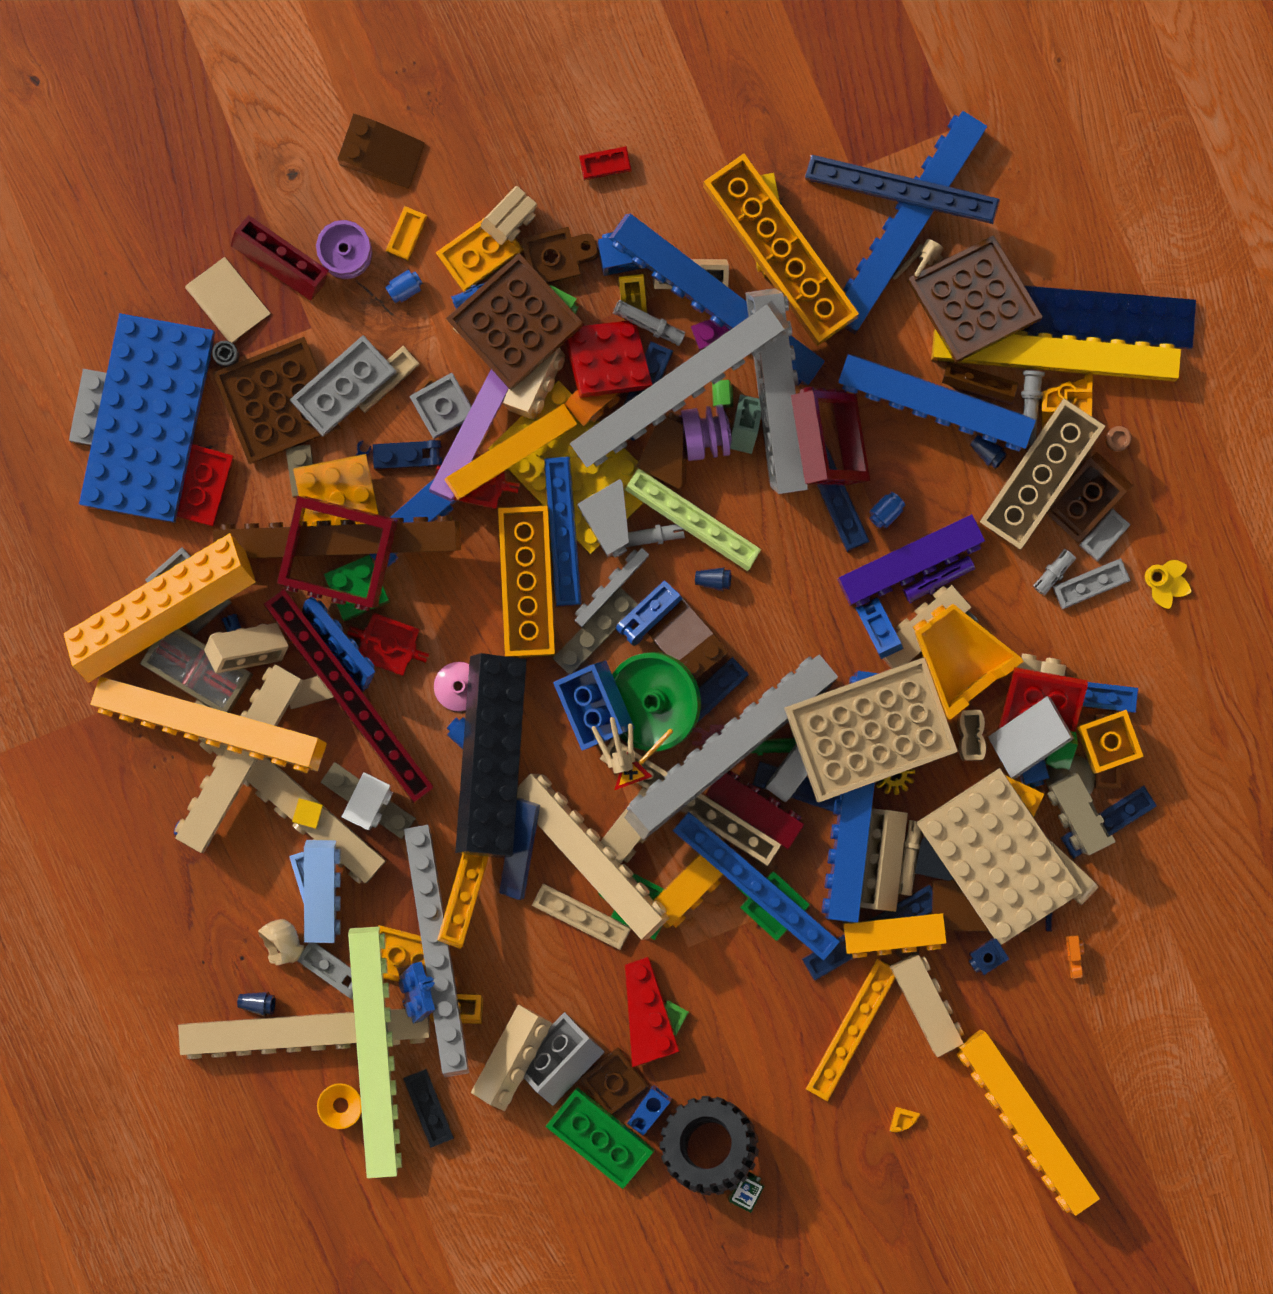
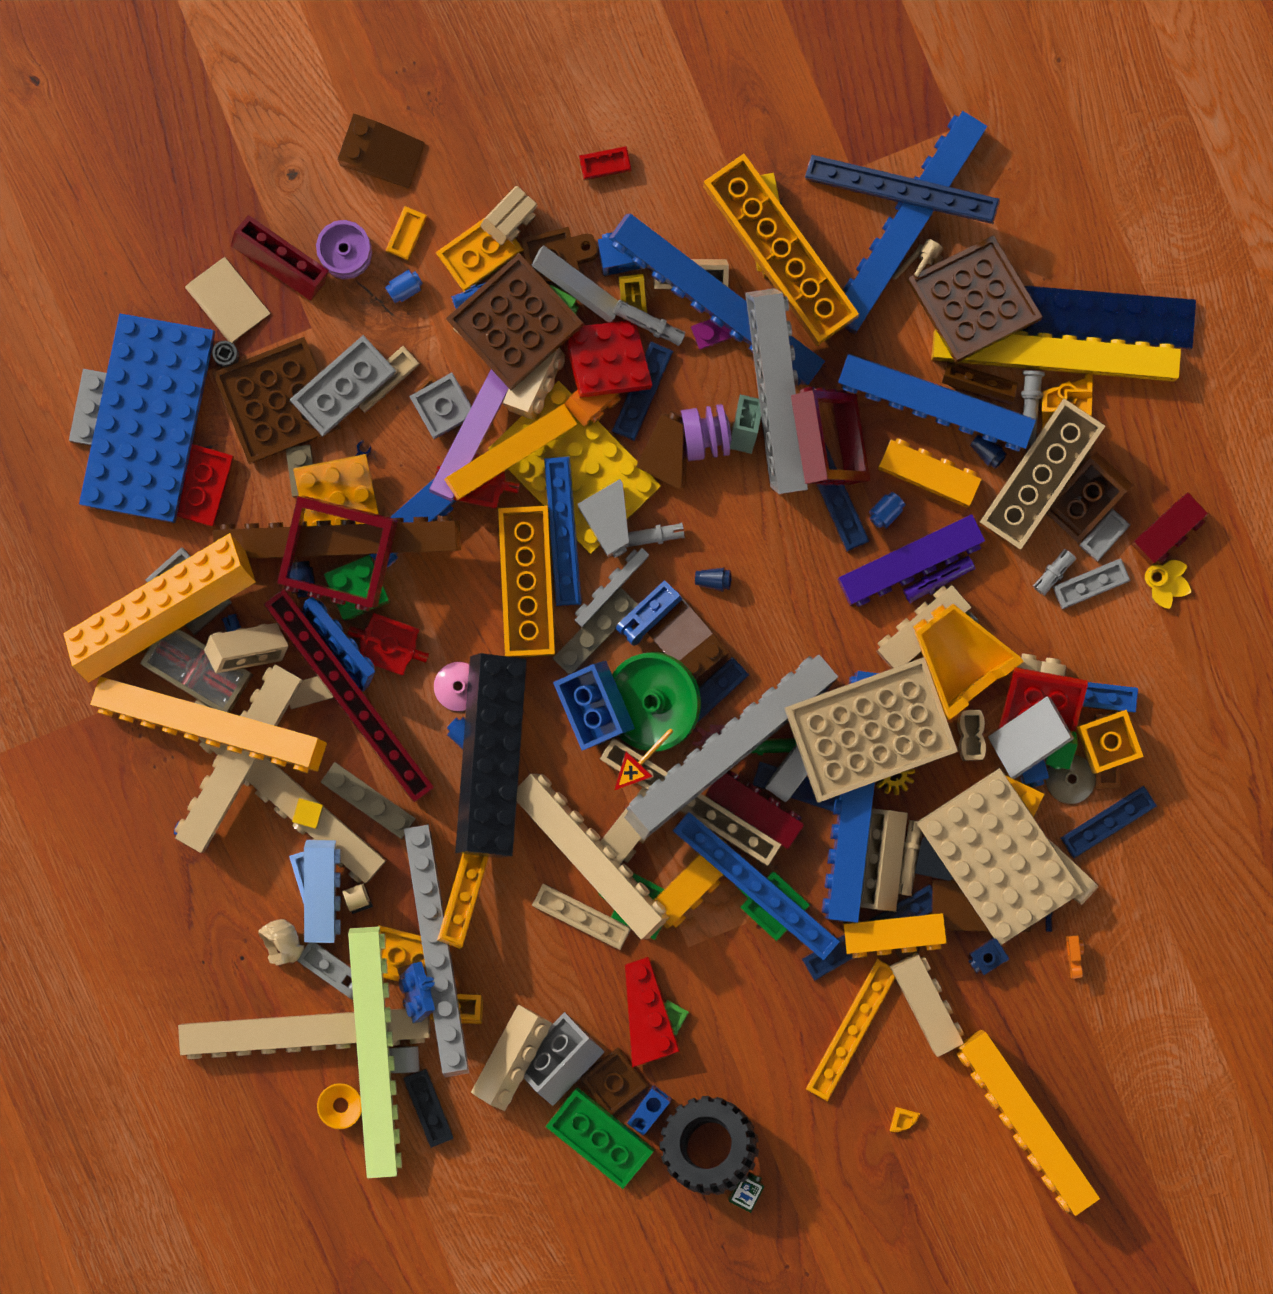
dark blue cone [237,992,276,1017] -> none
white brick [342,772,393,830] -> none
dark blue plate [373,440,443,470] -> none
dark blue tile [499,798,540,900] -> none
light grey brick [570,301,789,467] -> none
tan plant [592,717,635,773] -> none
yellowish green tile [625,468,761,571] -> none
bright green brick [712,380,734,408] -> none
blue plate [855,597,904,659] -> none
dark tan wedge [1047,773,1116,855] -> none
nougat tile [1106,426,1131,451] -> none
none -> dark blue brick [290,561,315,598]
none -> tan leg [343,884,374,914]
none -> light grey panel [389,1046,420,1073]
none -> light grey tile [532,245,618,323]
none -> light orange brick [878,438,981,508]
none -> dark red brick [1131,492,1208,565]

